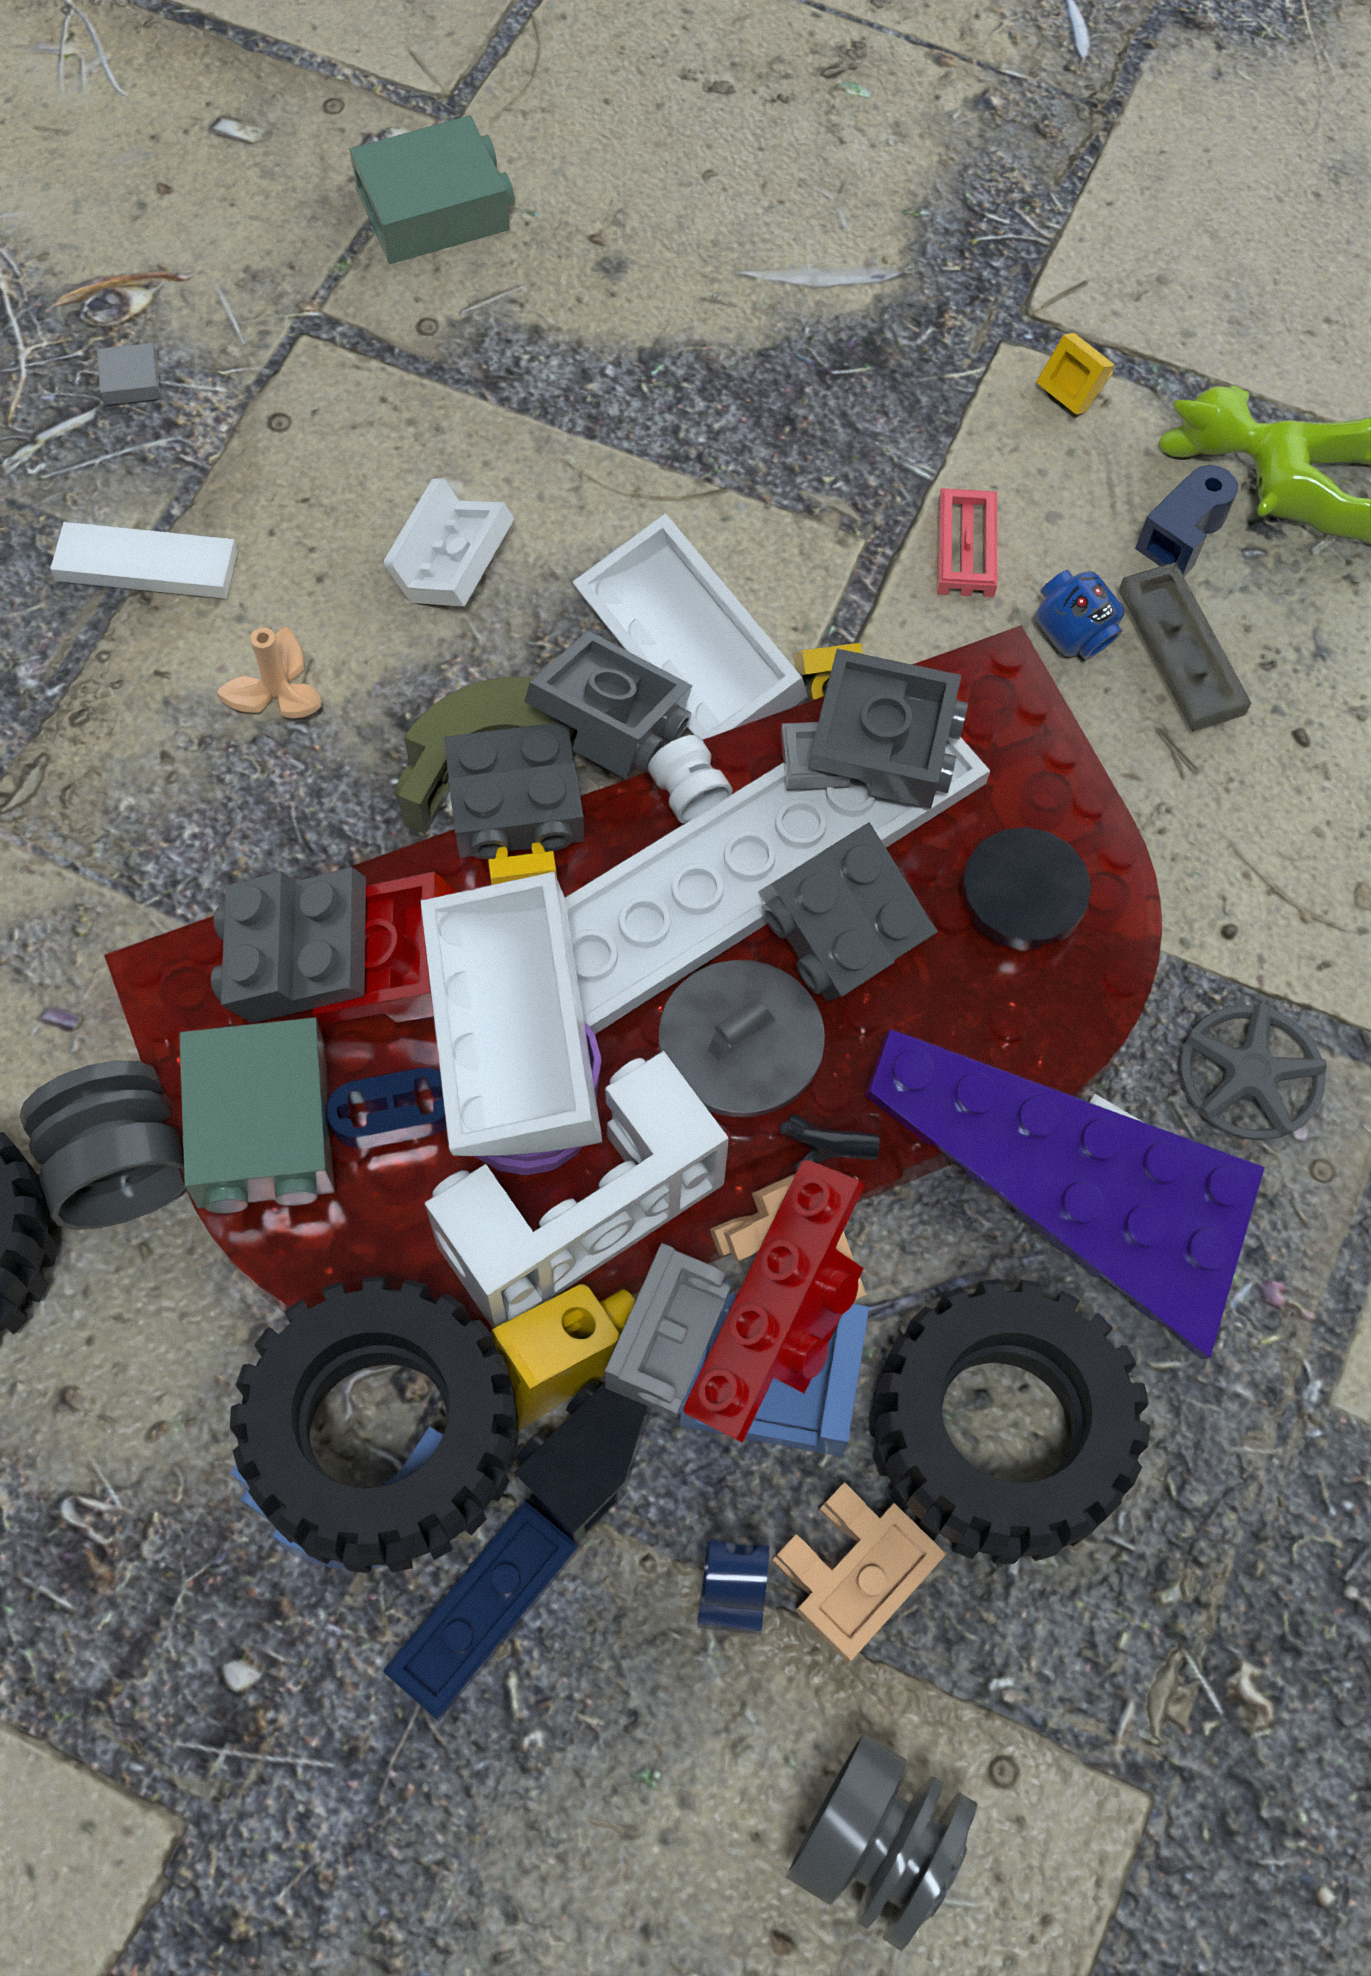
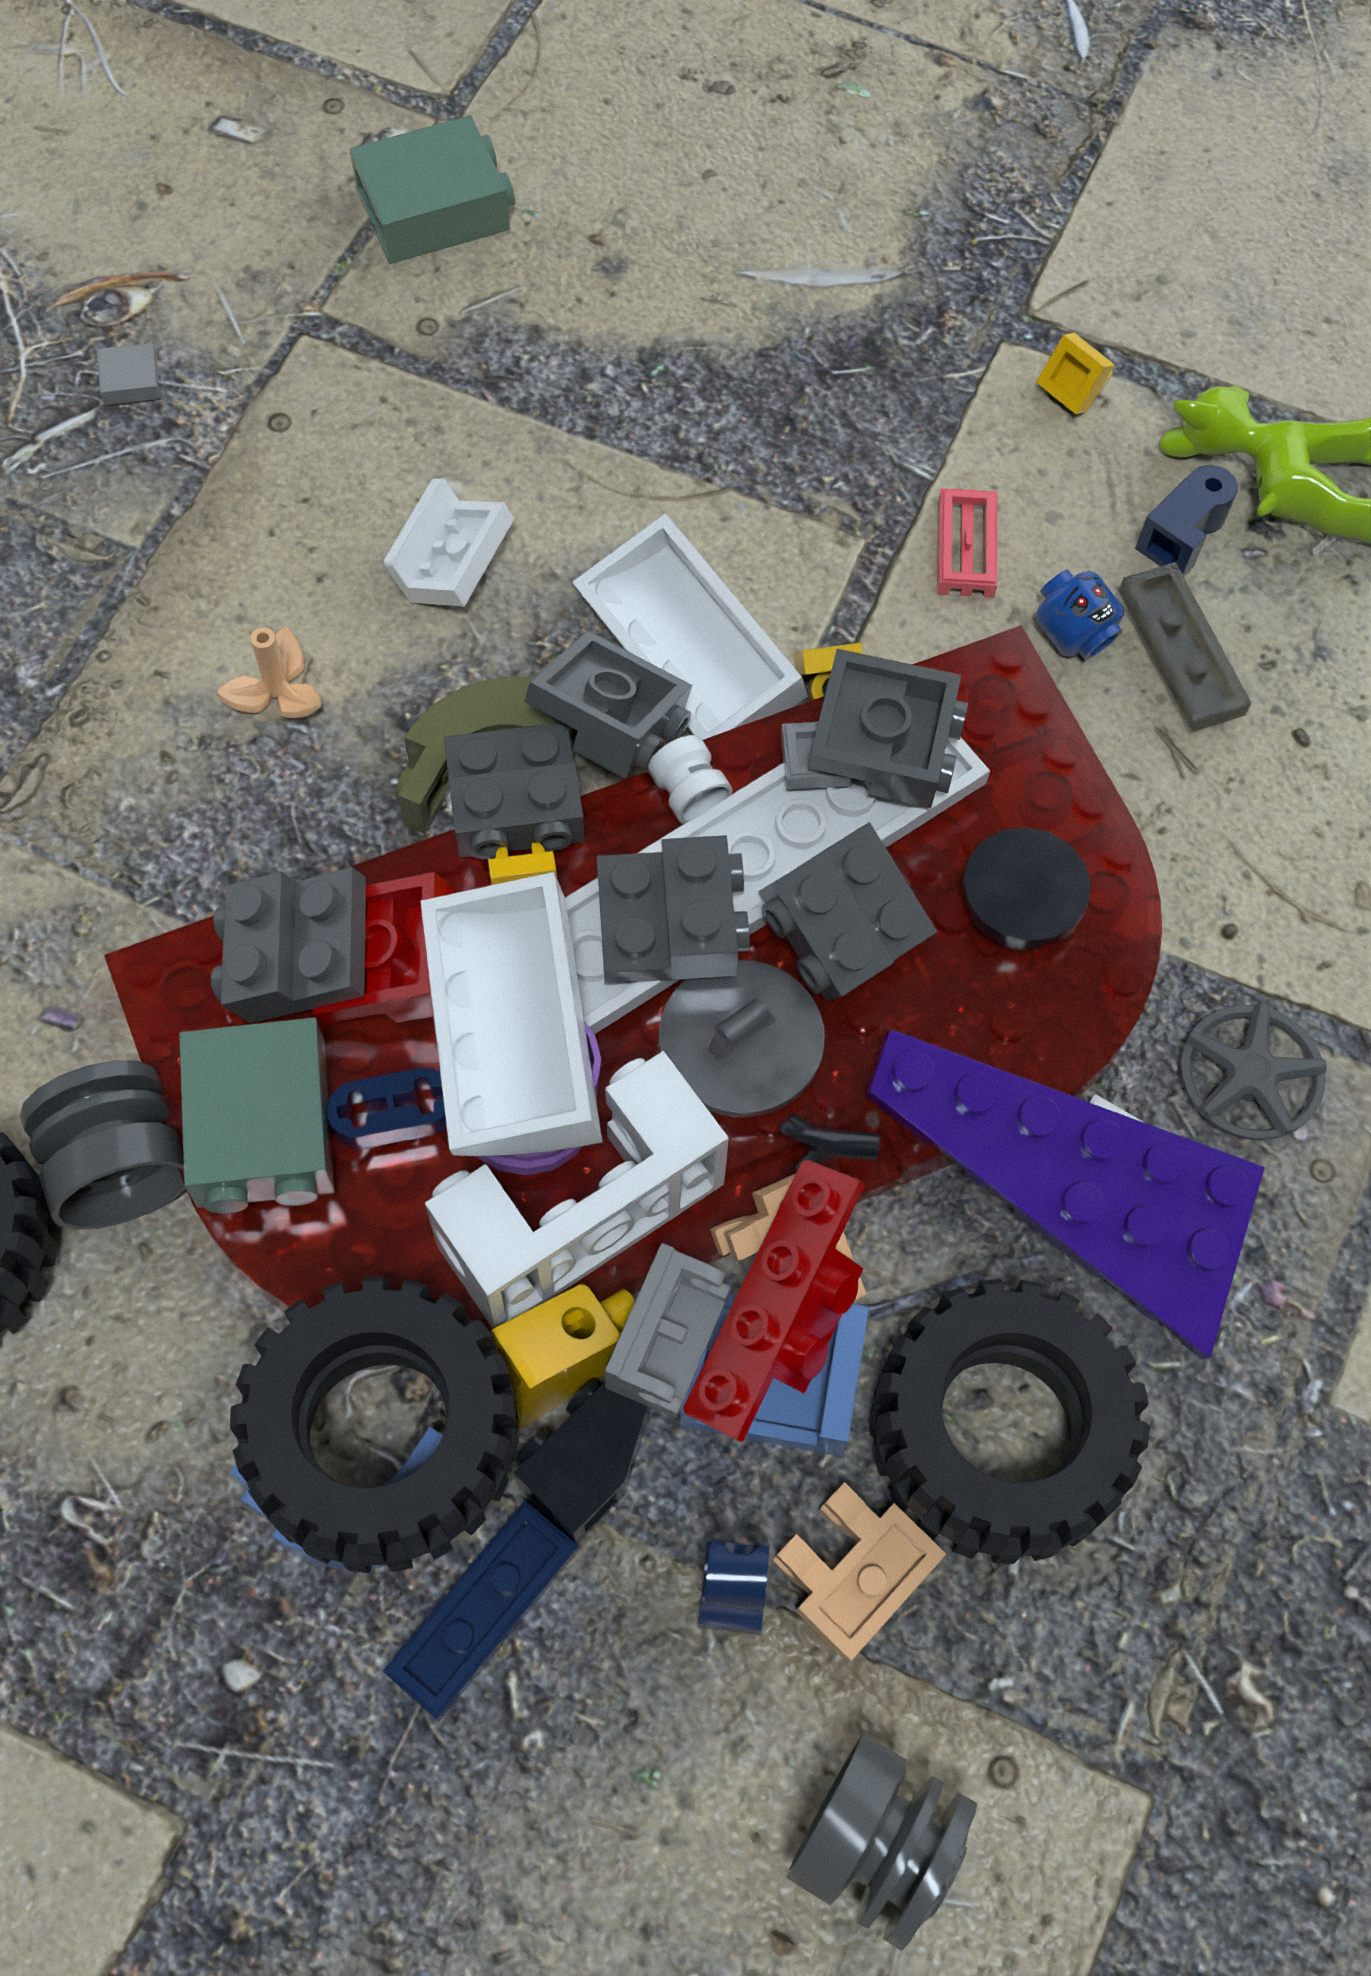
white tile [50,522,238,599] -> none
none -> dark grey plate [597,835,750,984]

